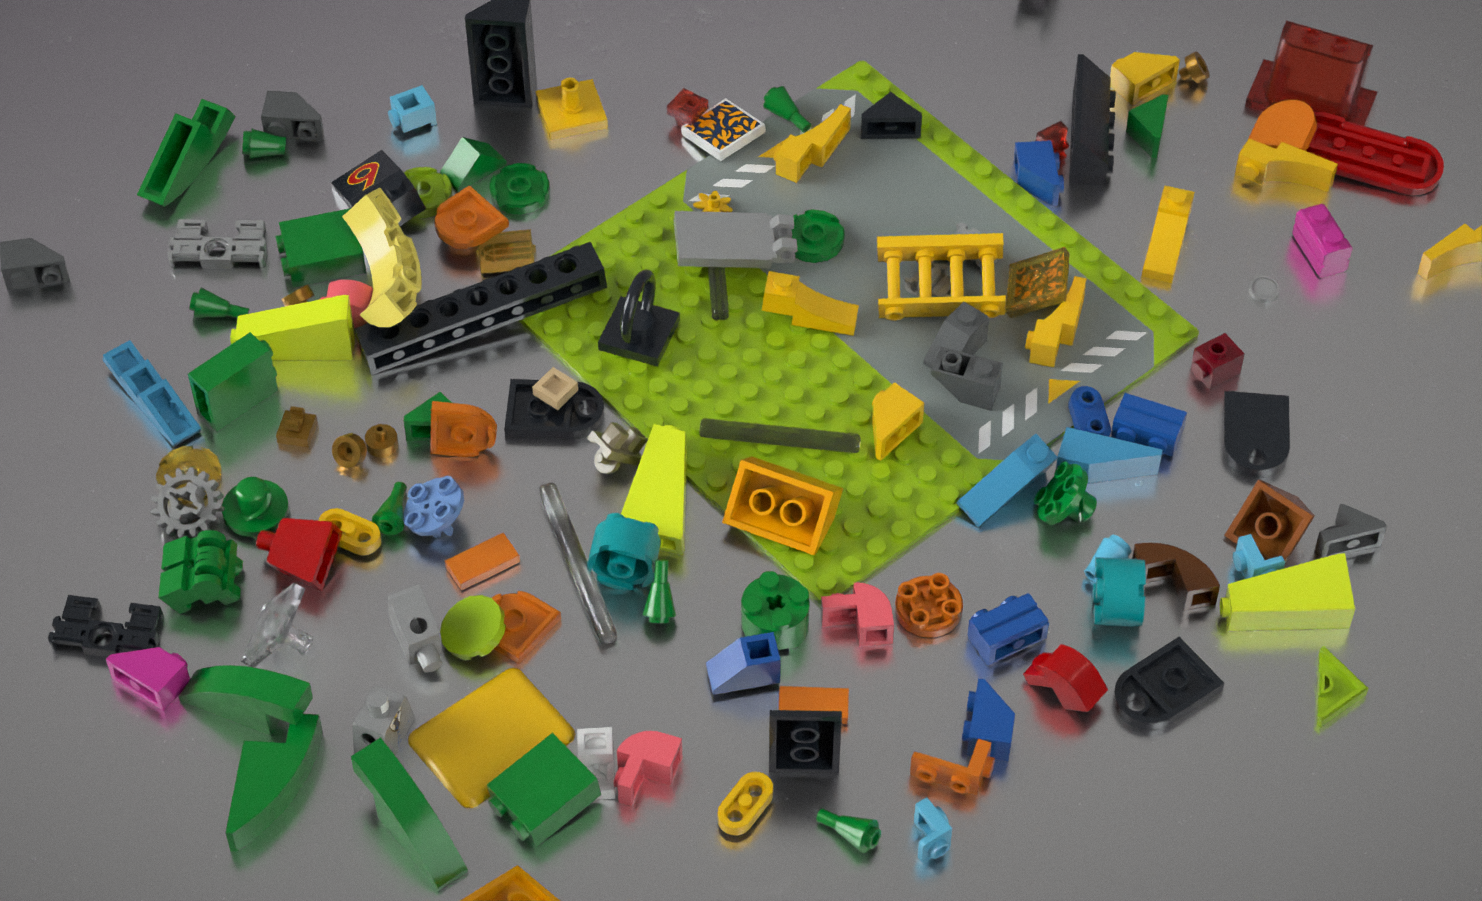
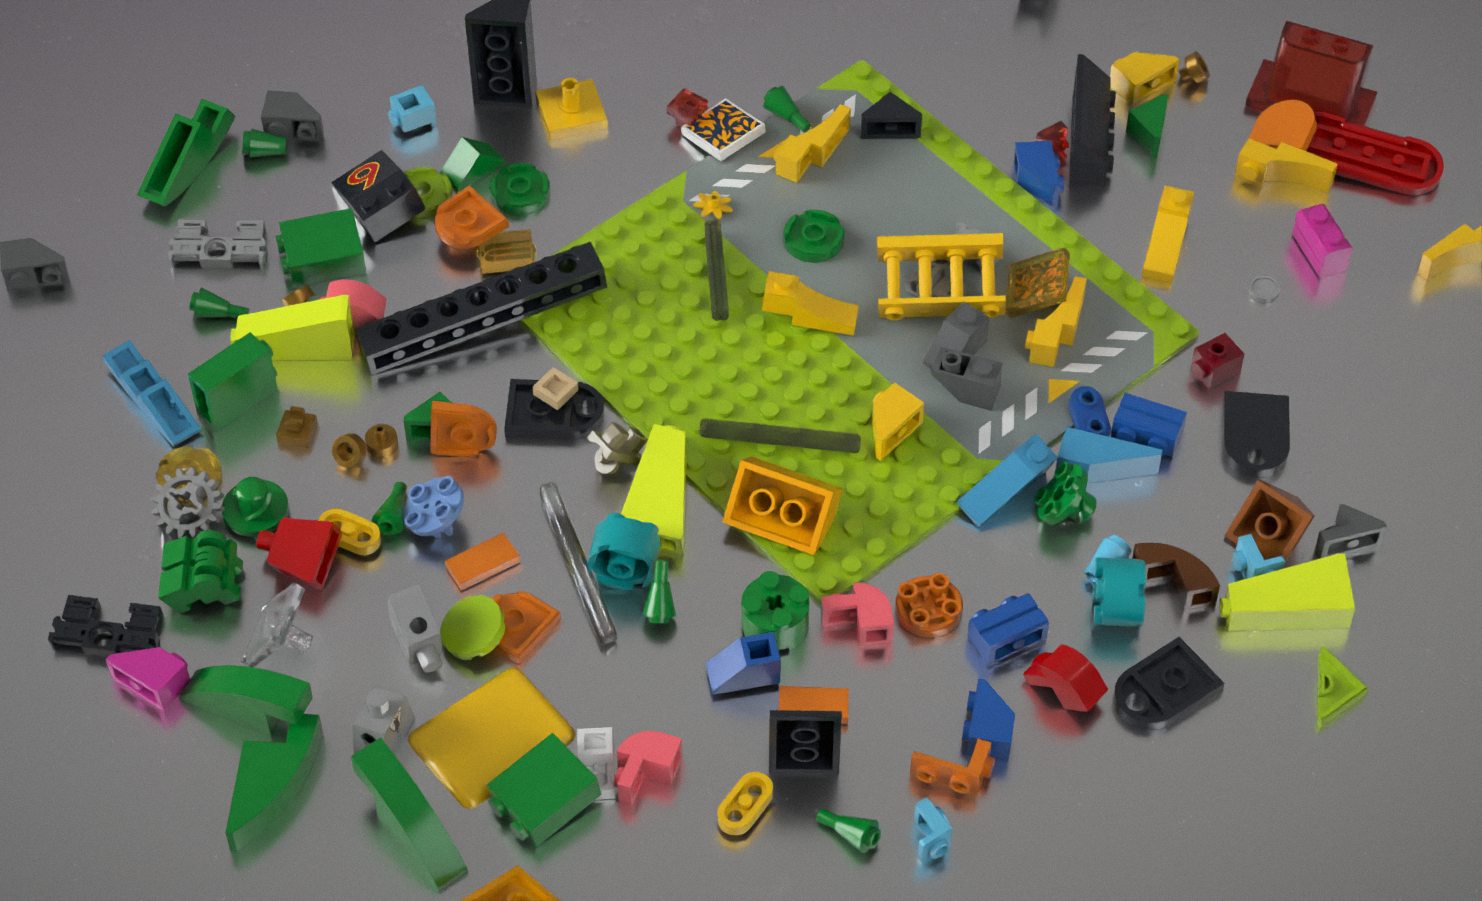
light yellow brick [342,188,422,327] -> none
black tile [598,269,680,367] -> none
light grey tile [673,211,797,268] -> none

